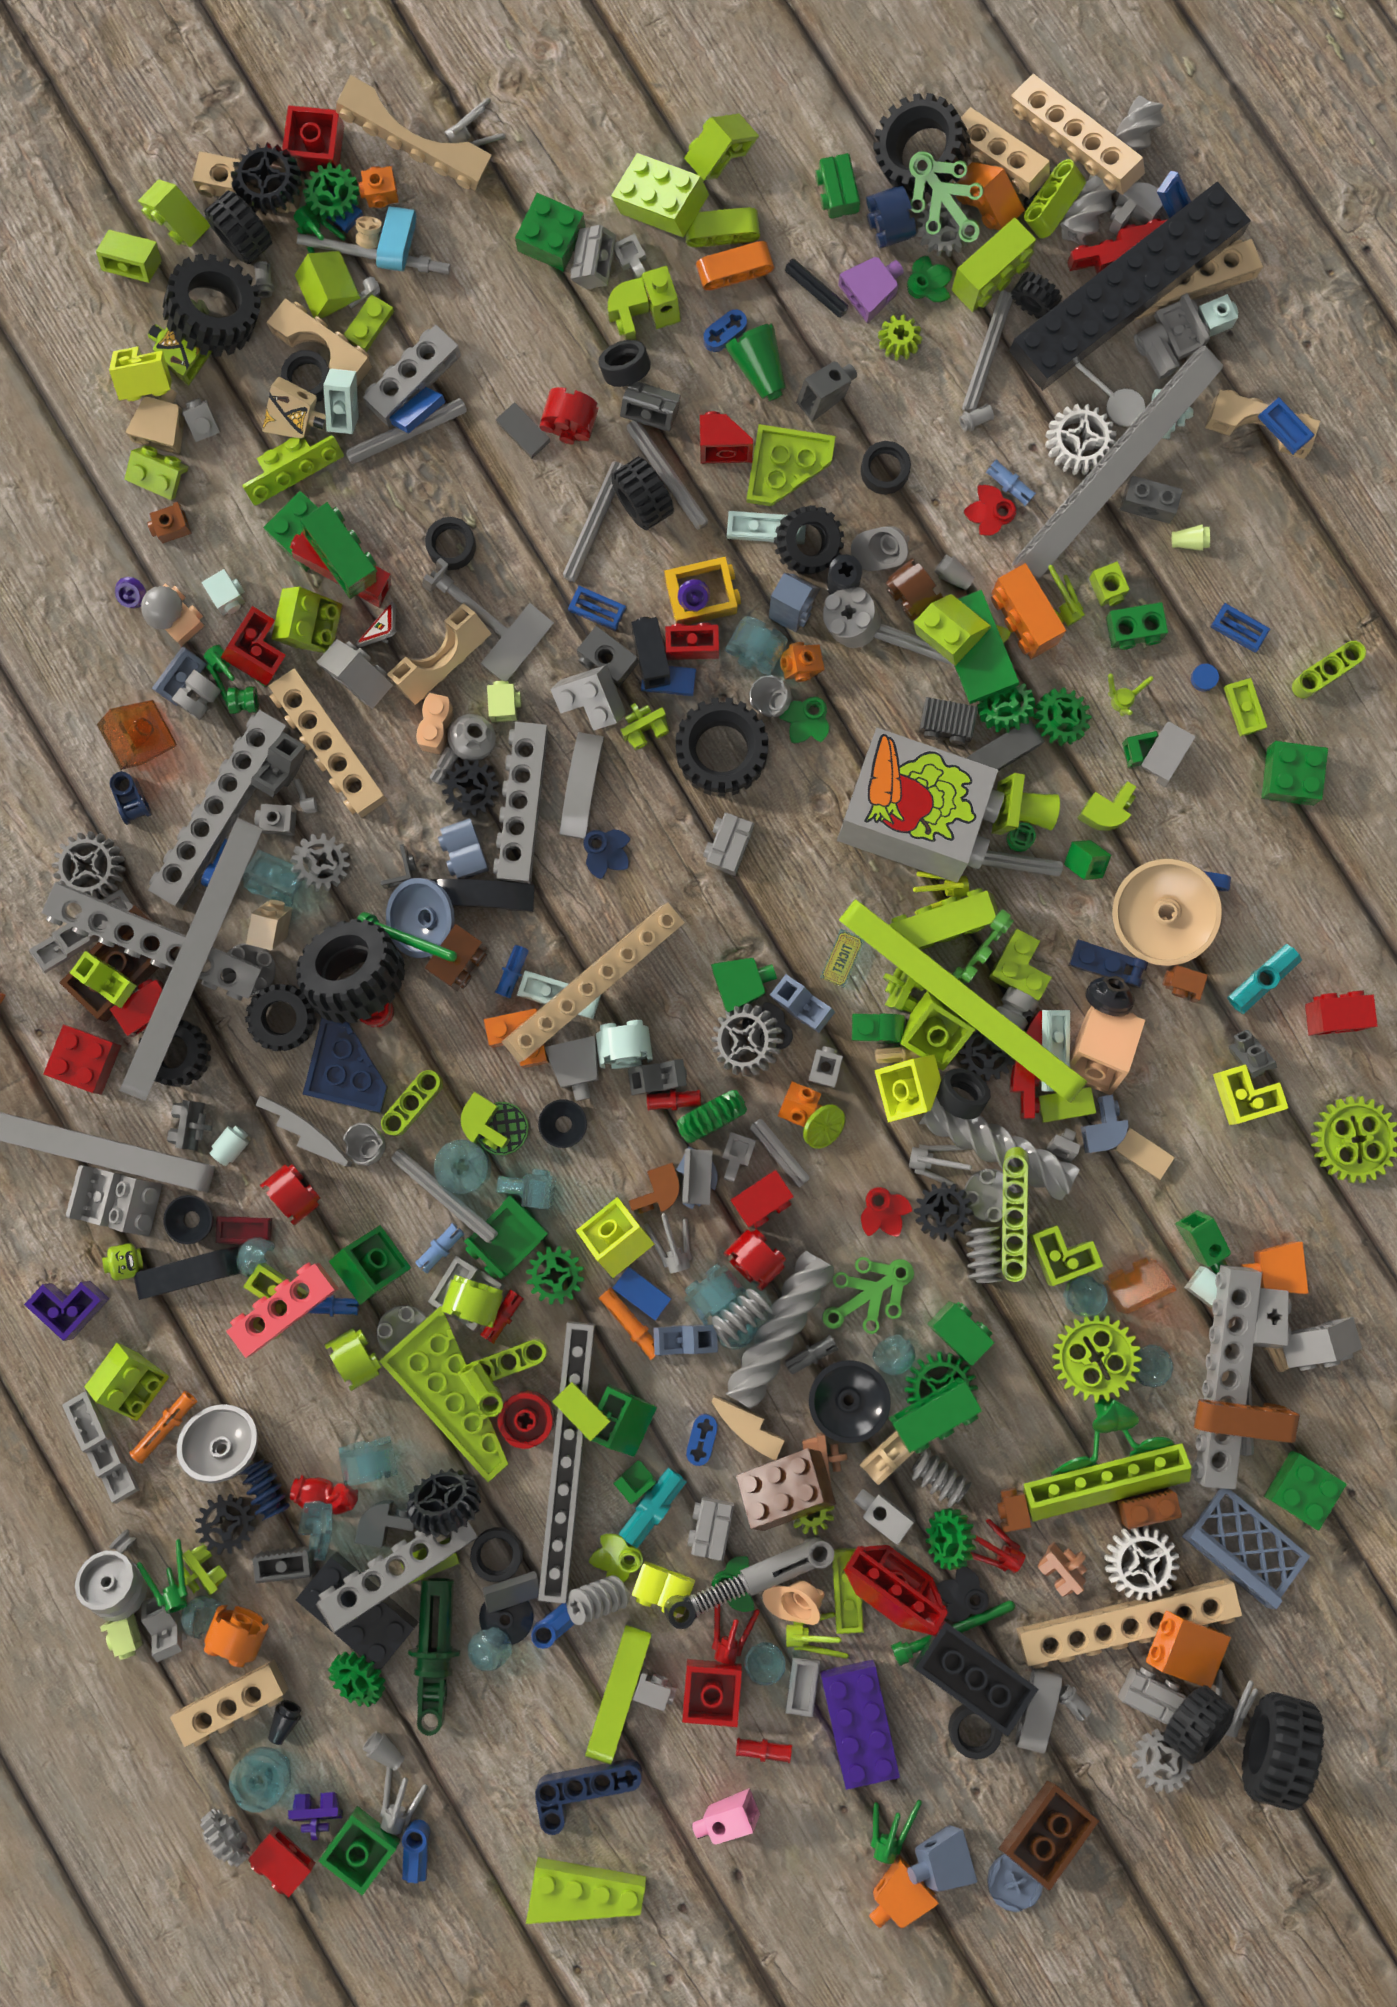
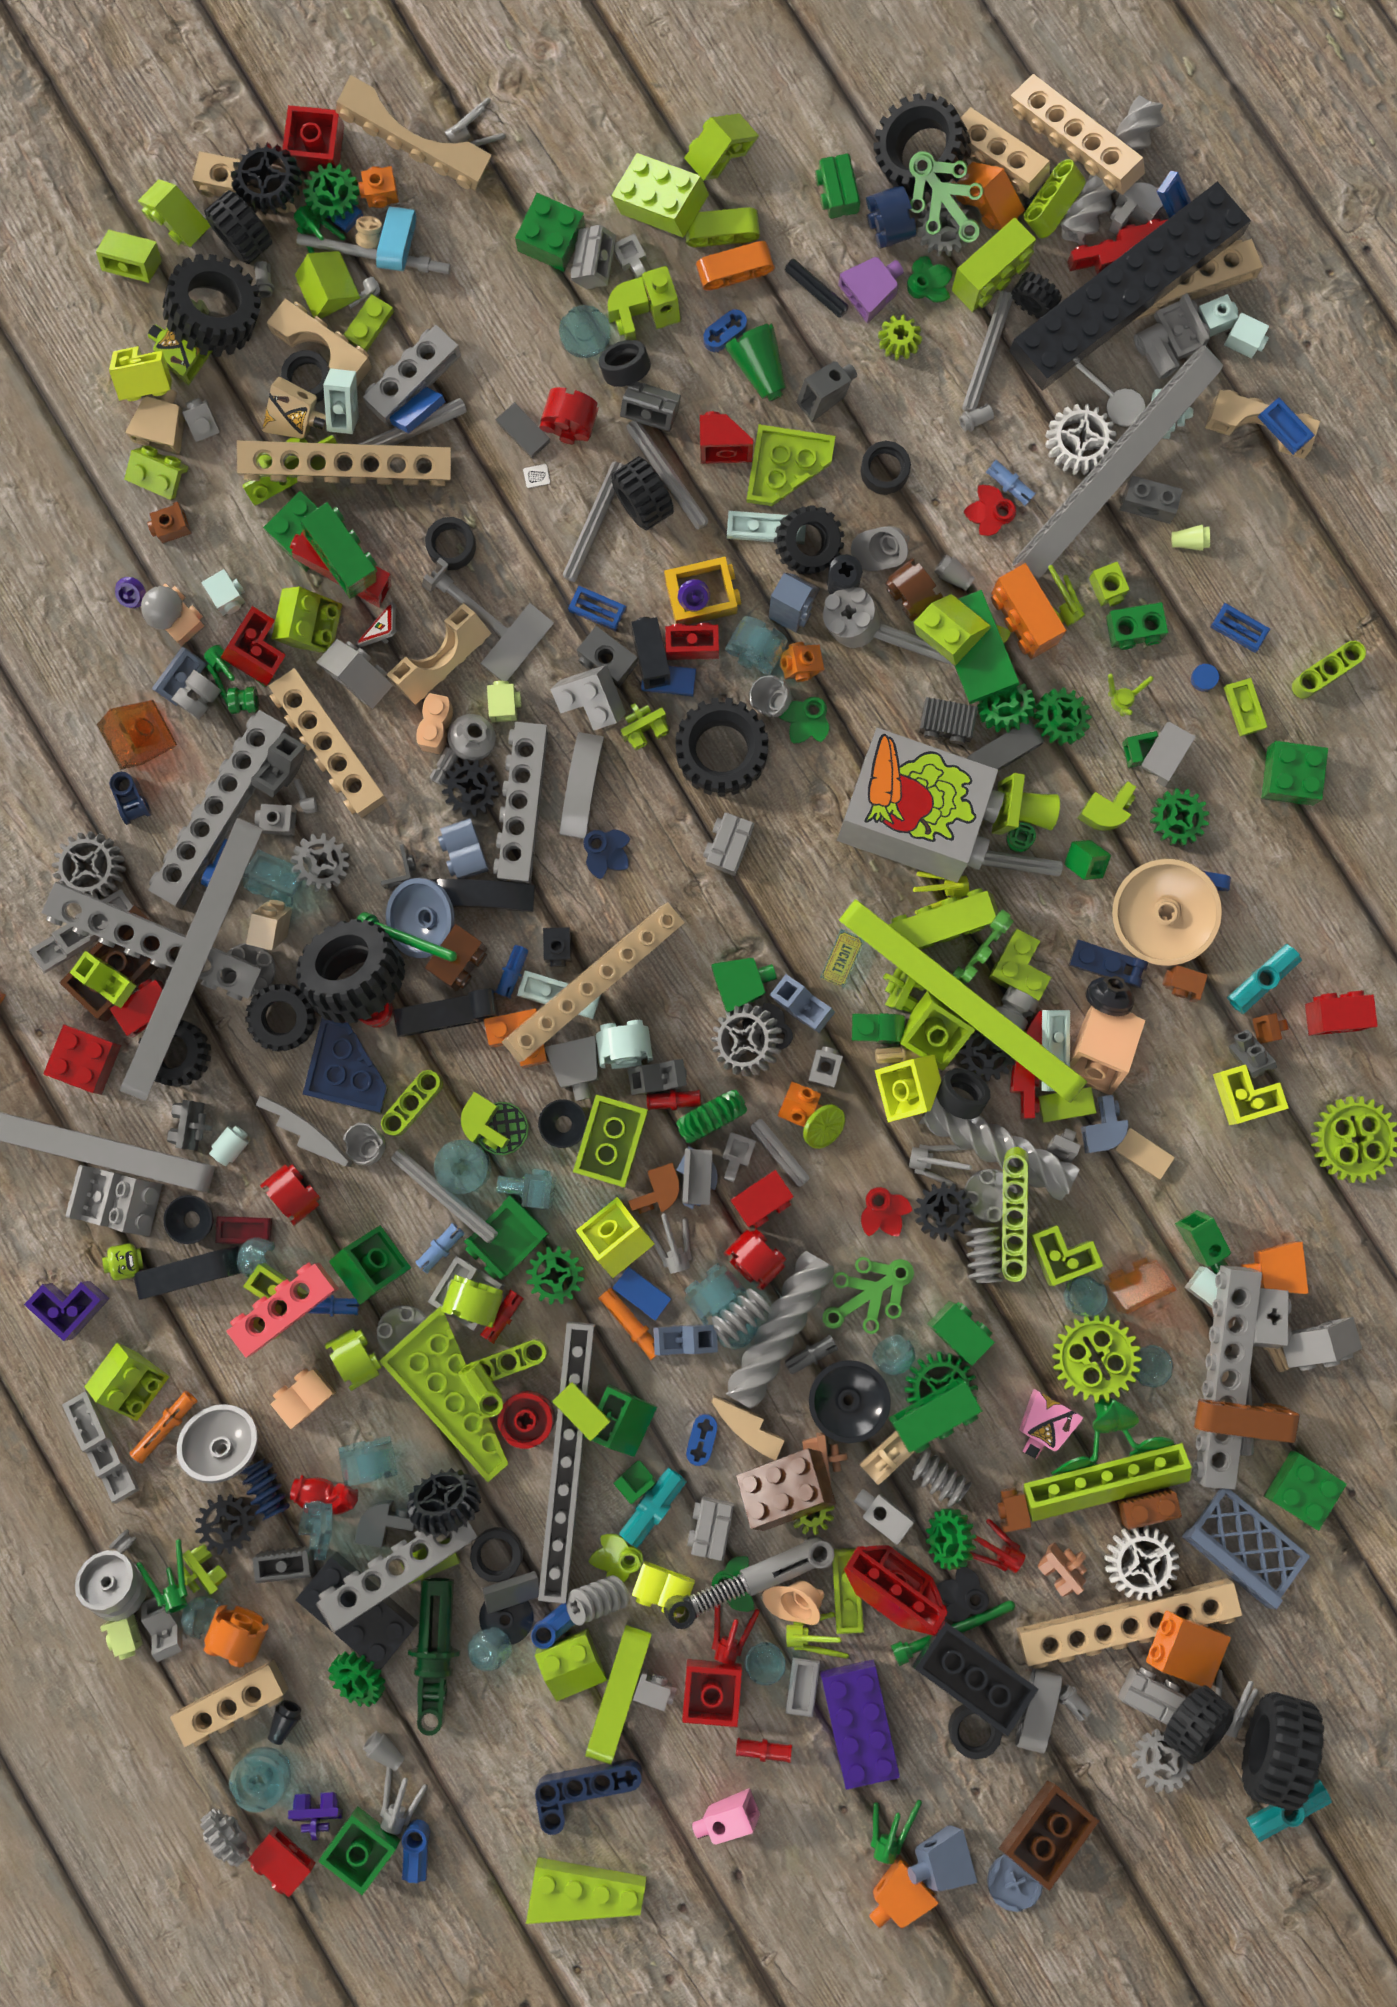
none -> tan brick [237,440,451,487]
none -> light nougat brick [270,1367,336,1429]
none -> black beam [393,988,499,1037]
none -> white sticker [523,464,550,488]
none -> lime slope [534,1628,608,1701]
none -> black brick [543,927,572,967]
none -> clear light blue tile [559,305,611,358]
none -> lime brick [573,1094,649,1188]
none -> bright pink torso [1019,1389,1083,1460]
none -> green gear [1150,788,1210,847]
none -> light aqua brick [1224,312,1269,359]
none -> teal piece [1246,1779,1332,1842]
none -> dark orange tile [1252,1013,1289,1044]

